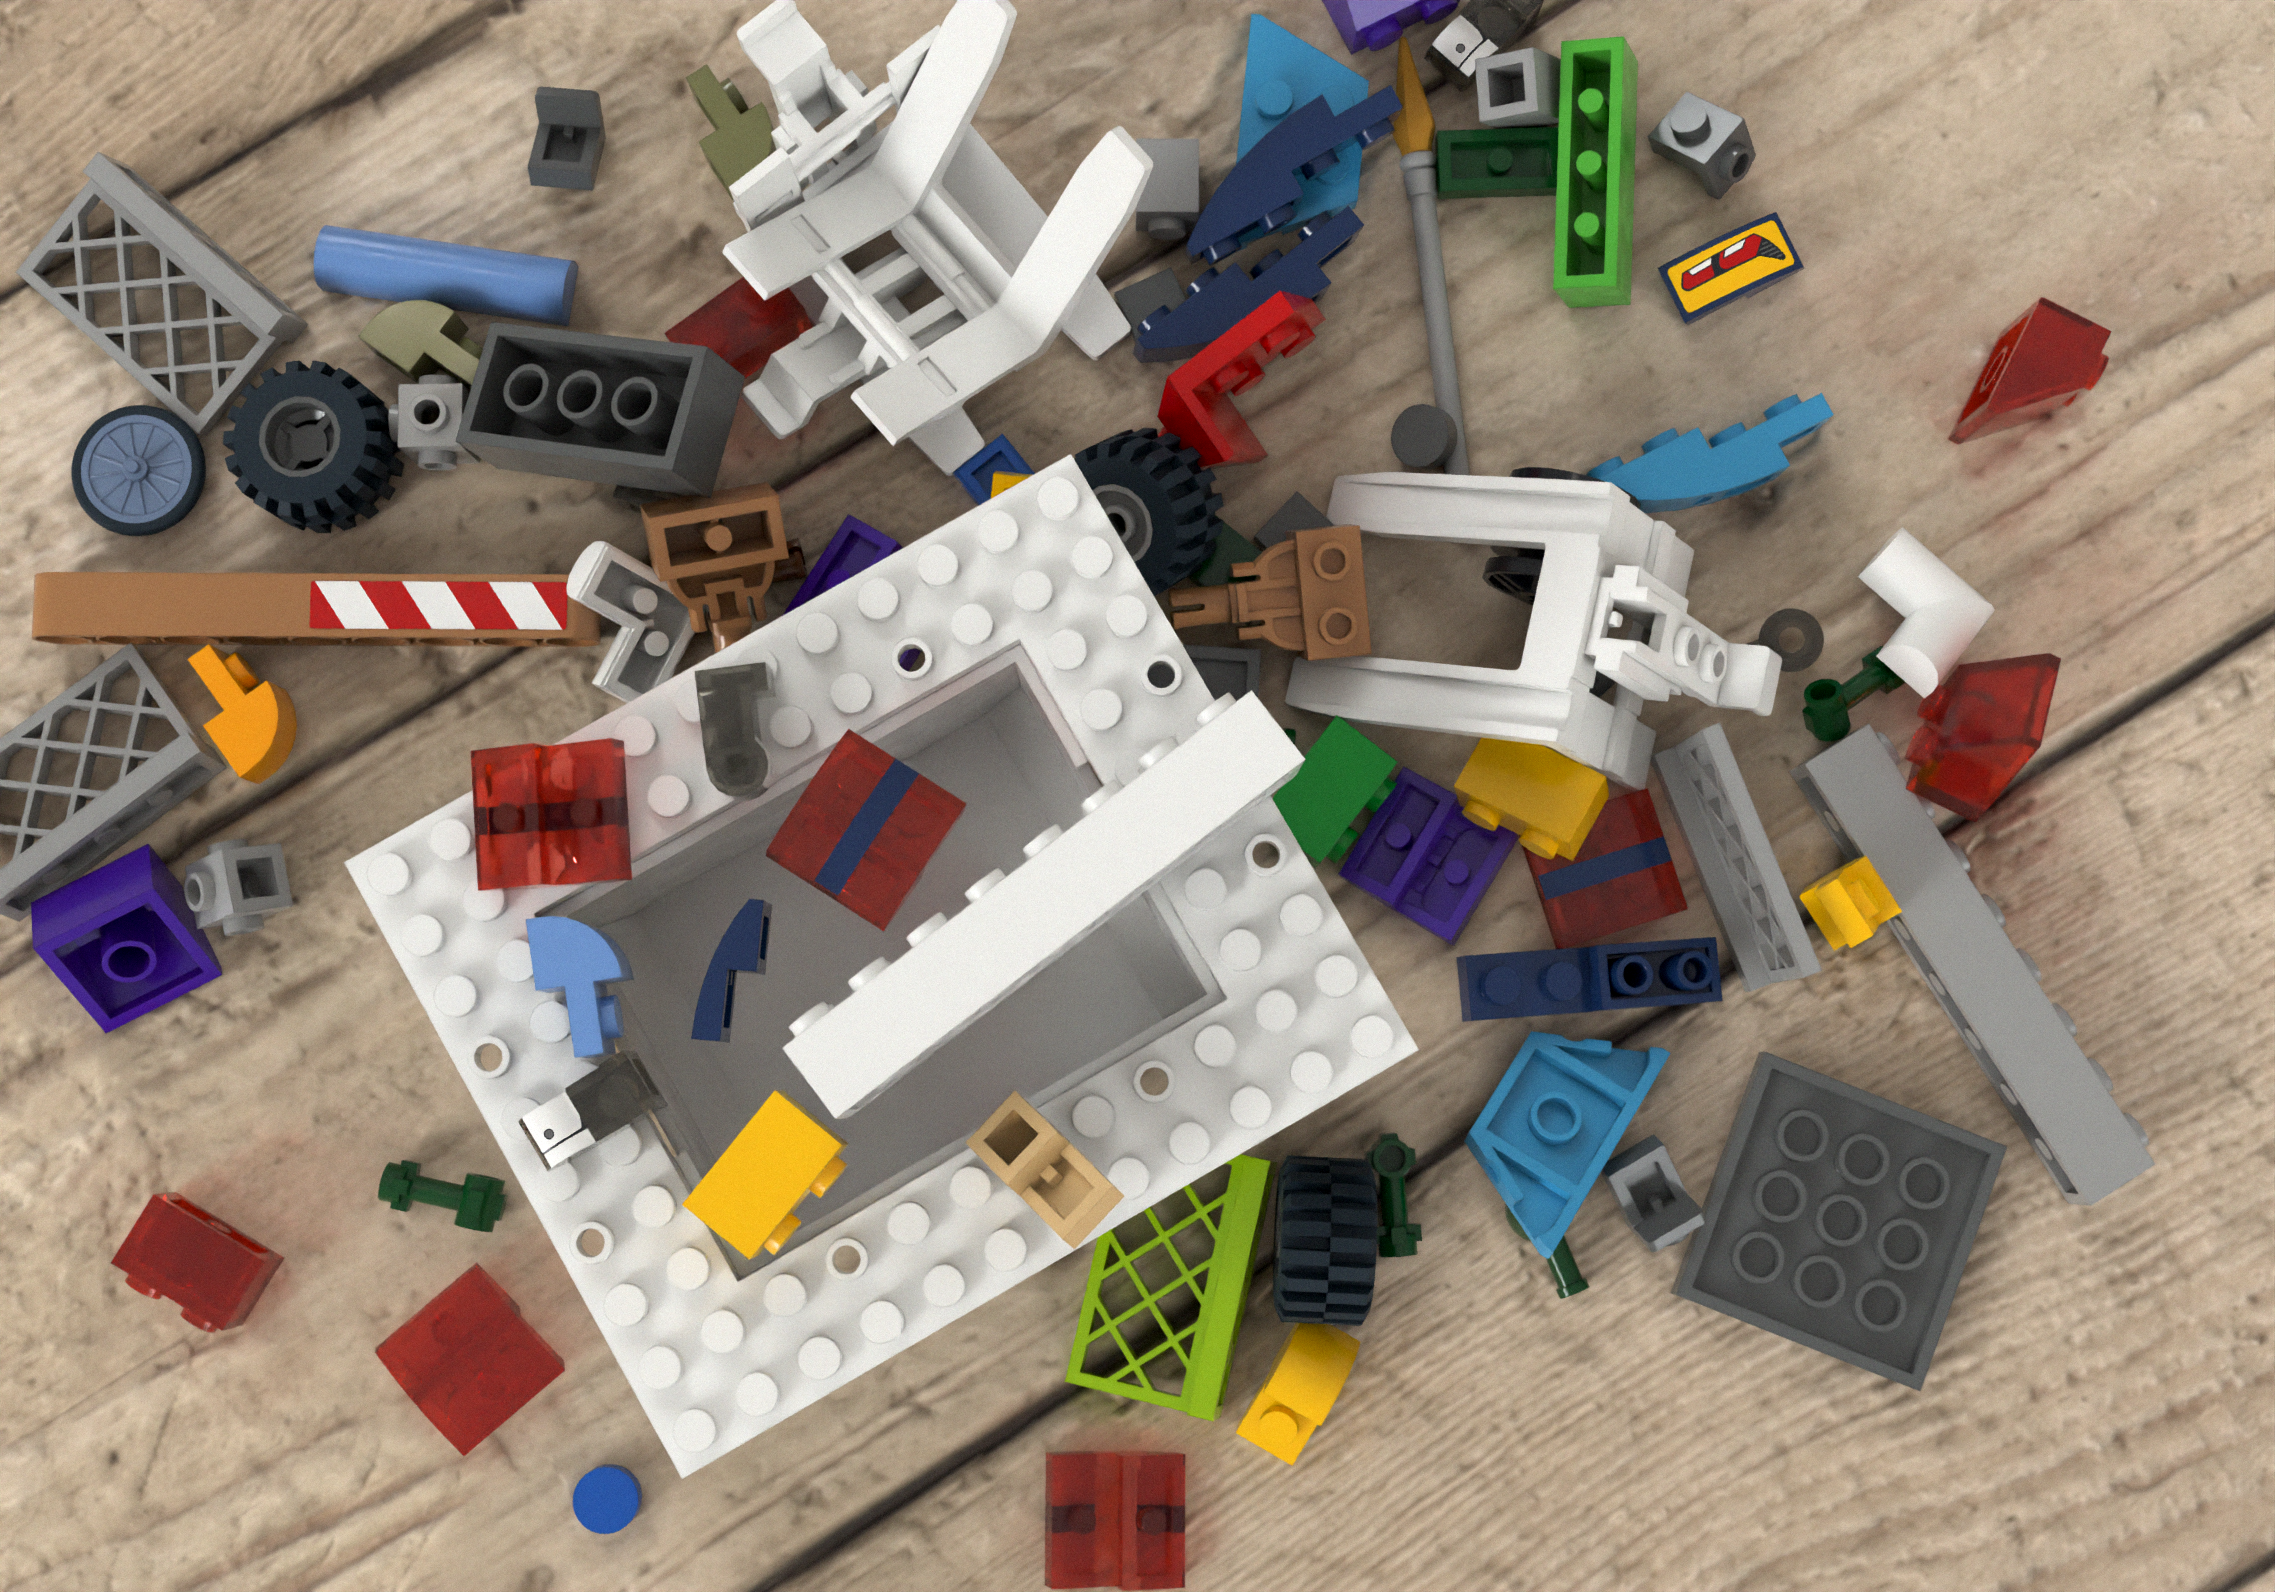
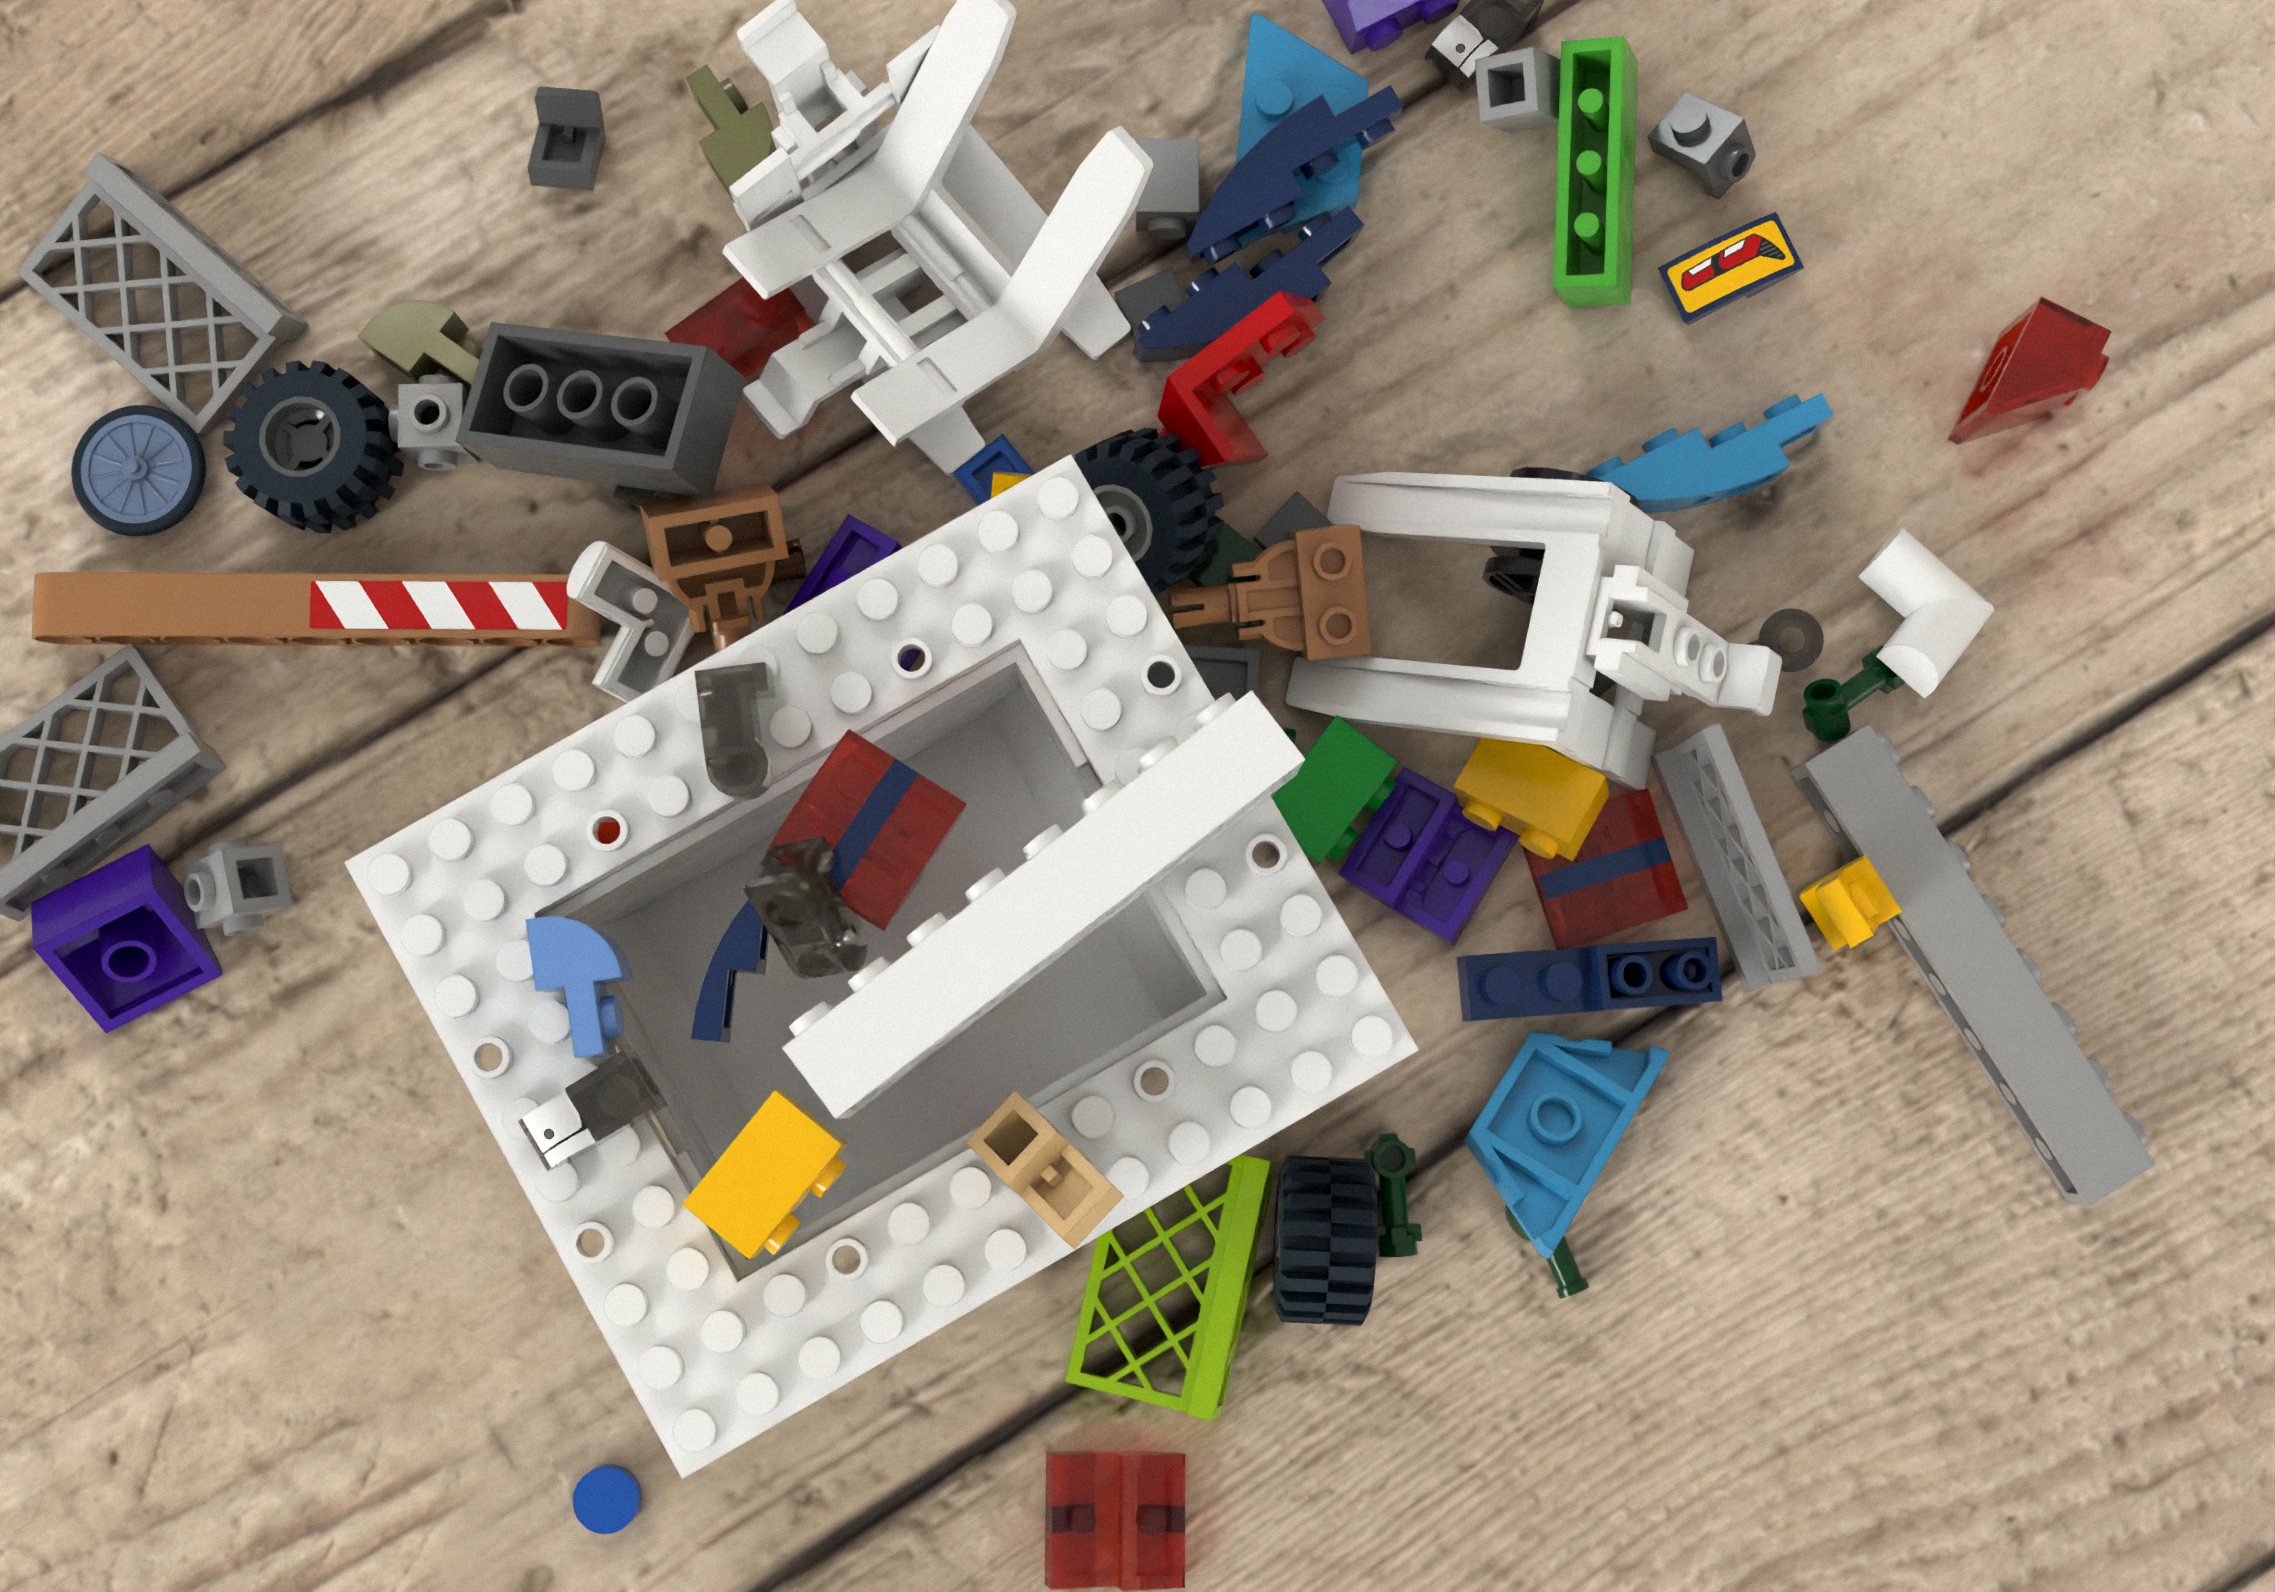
clear red brick [111,1192,284,1333] -> none
light orange brick [187,644,297,784] -> none
medium blue brick [314,225,579,326] -> none
clear red slope [375,1262,565,1456] -> none
dark green bar [378,1160,508,1232] -> none
clear red slope [471,738,632,891] -> none
yellow brick [1236,1323,1360,1465] -> none
dark grey tile [1391,404,1457,470] -> none
light grey piece [1393,37,1470,475] -> none
dark green plate [1435,127,1558,199] -> none
dark grey bracket [1601,1134,1707,1252] -> none
dark grey plate [1671,1052,2007,1391] -> none
clear red slope [1905,653,2061,823] -> none
none -> clear smoke leg [743,836,868,979]

